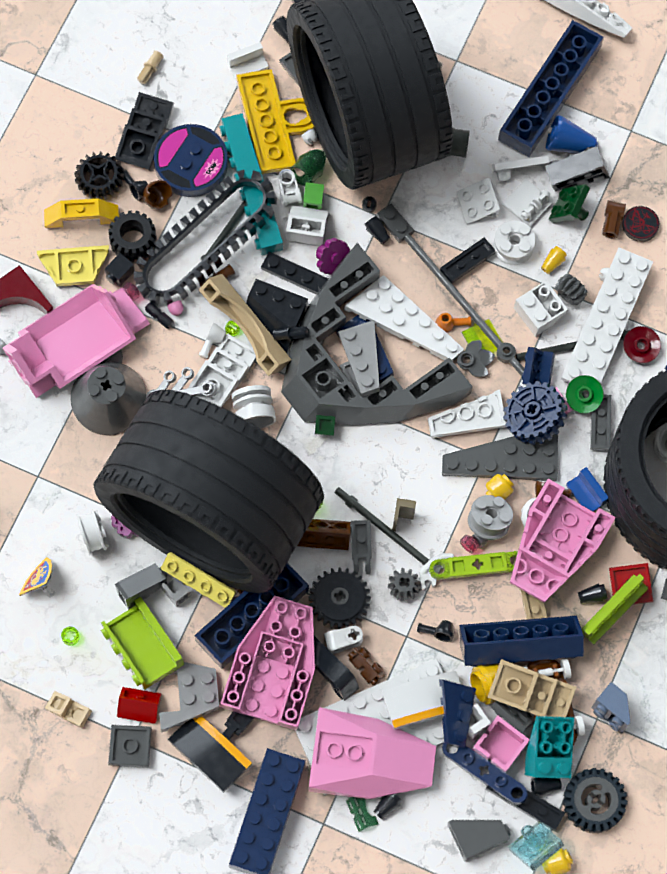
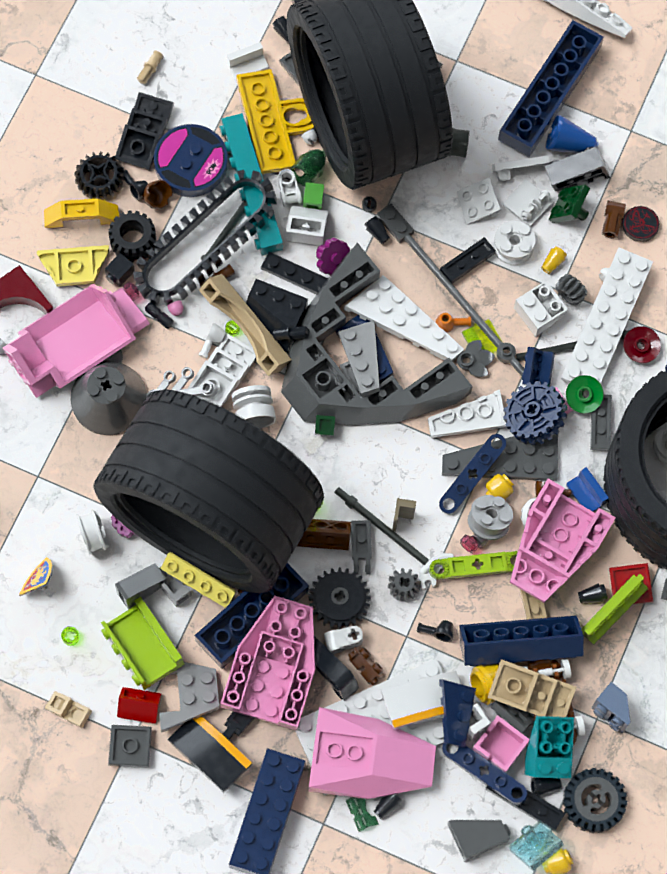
none -> dark blue piece [439,434,506,514]

